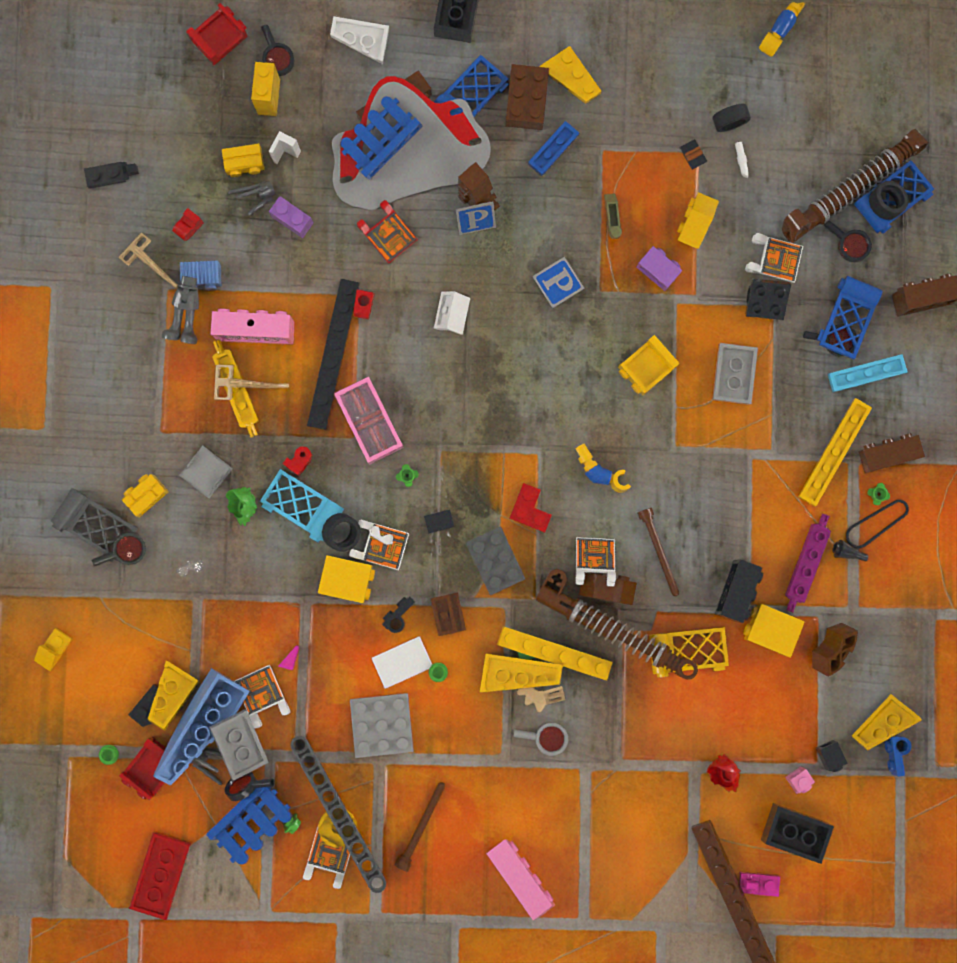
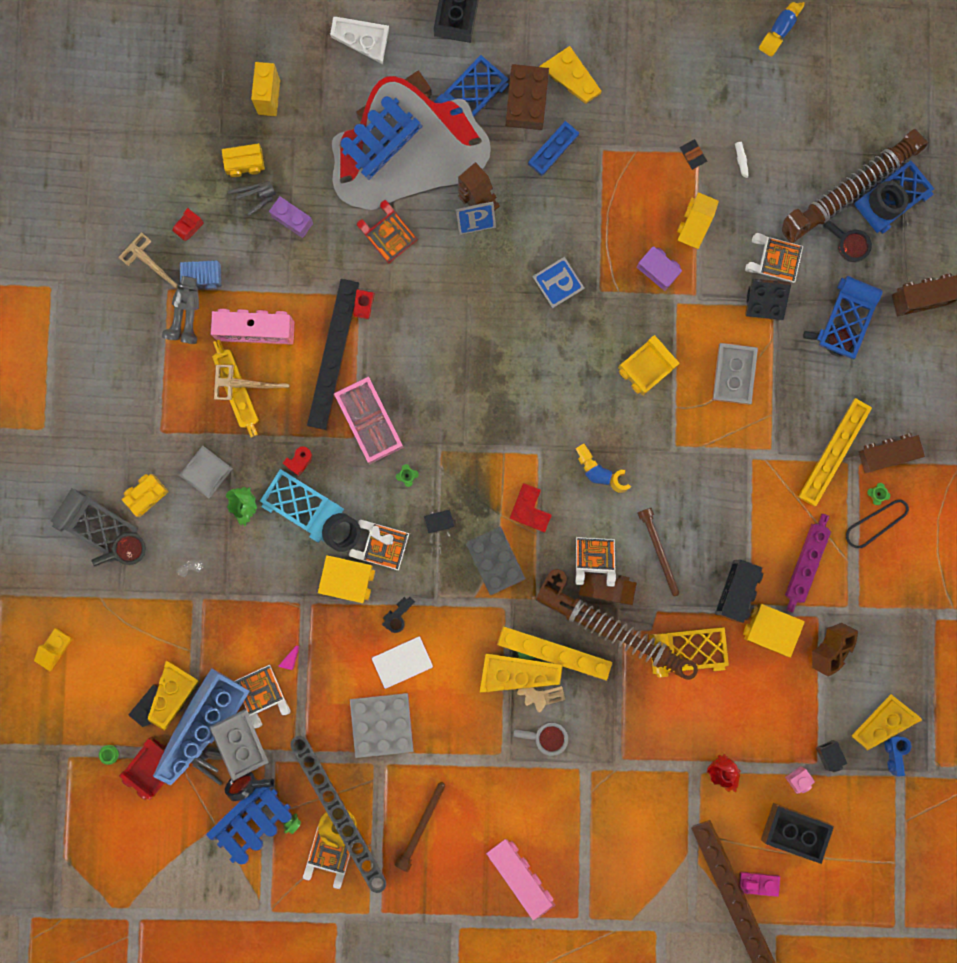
black hinge [84,162,139,189] -> none
red tile [129,832,191,920] -> none
red panel [186,3,248,65] -> none
piece [261,24,295,76] -> none
white panel [269,131,301,164] -> none
bright green plate [429,663,448,682] -> none
reddish brown plate [430,592,466,636] -> none
white panel [434,291,470,335] -> none
olive piece [604,194,622,239] -> none
black tyre [712,103,751,132] -> none
medium azure plate [828,354,908,392] -> none
black cone [832,540,868,562] -> none

